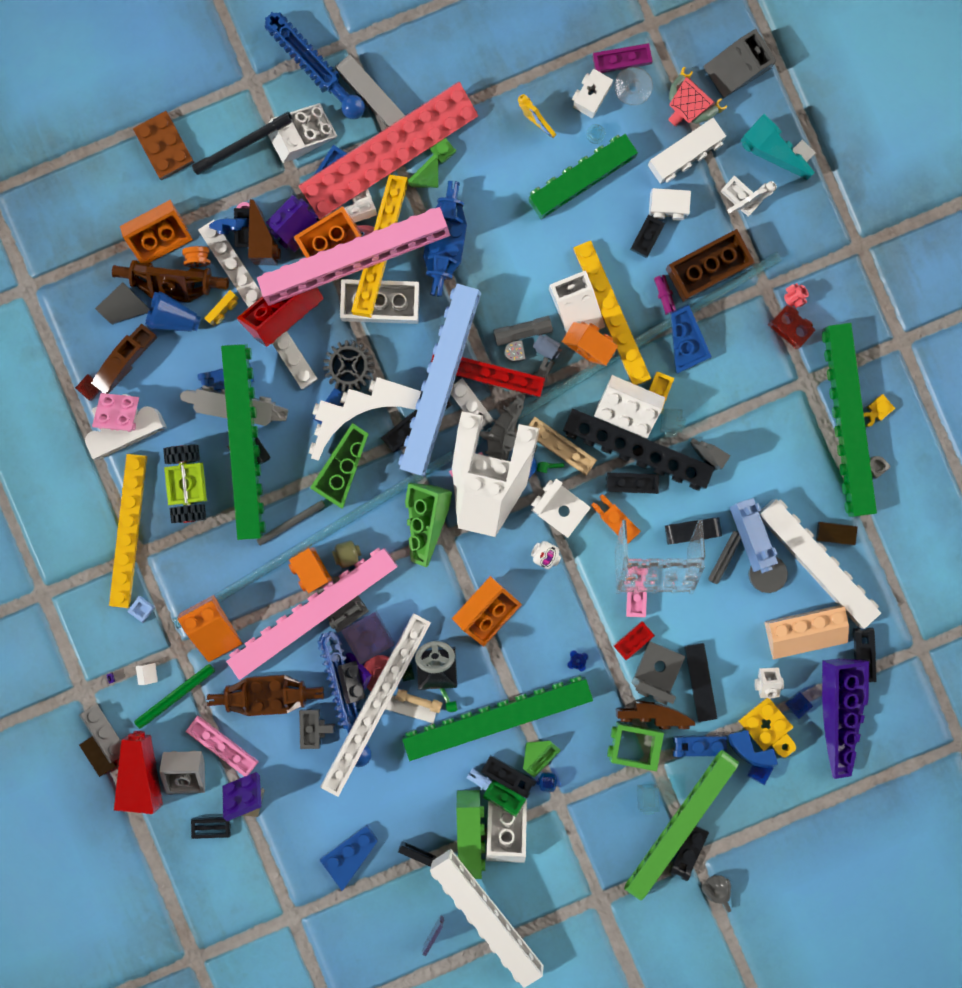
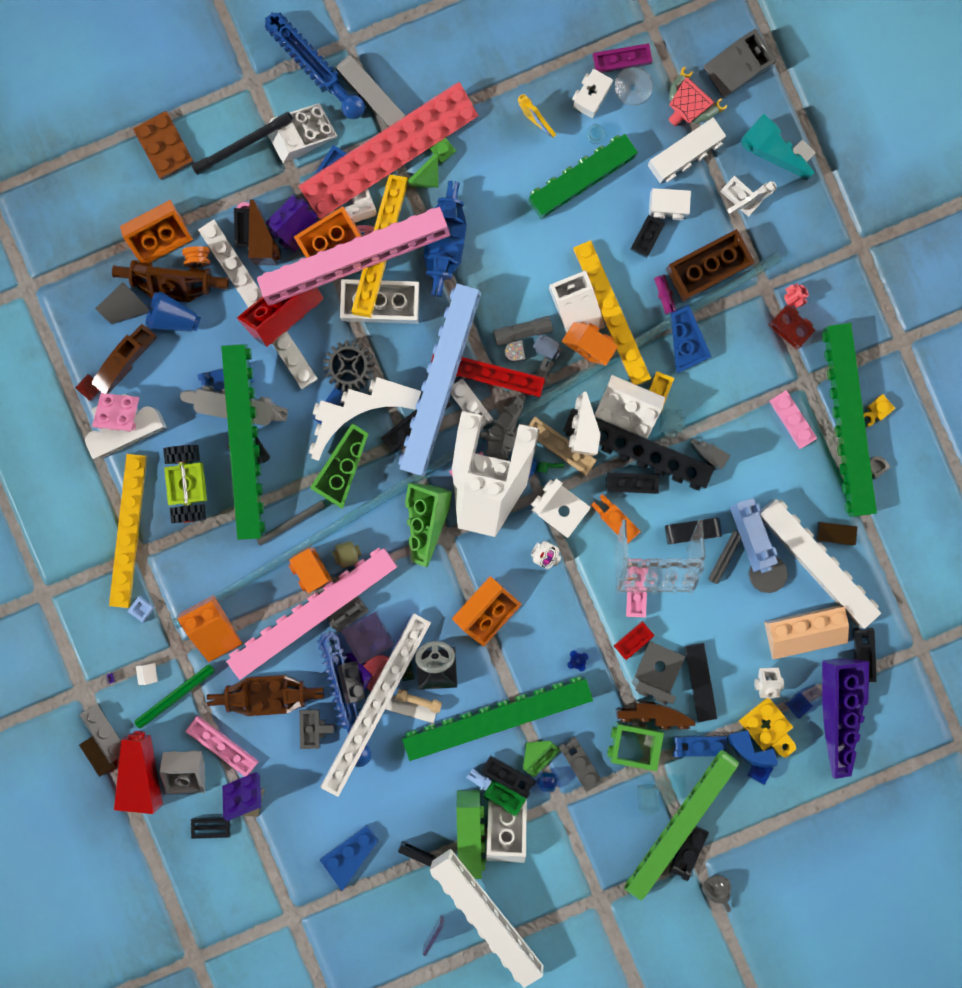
yellow plate [204,290,239,326] -> none
blue slope [209,218,249,234] -> none
green hand [440,688,458,712] -> none
none -> dark grey plate [559,736,603,792]
none -> white slope [568,392,601,456]
none -> bright pink plate [769,390,817,449]

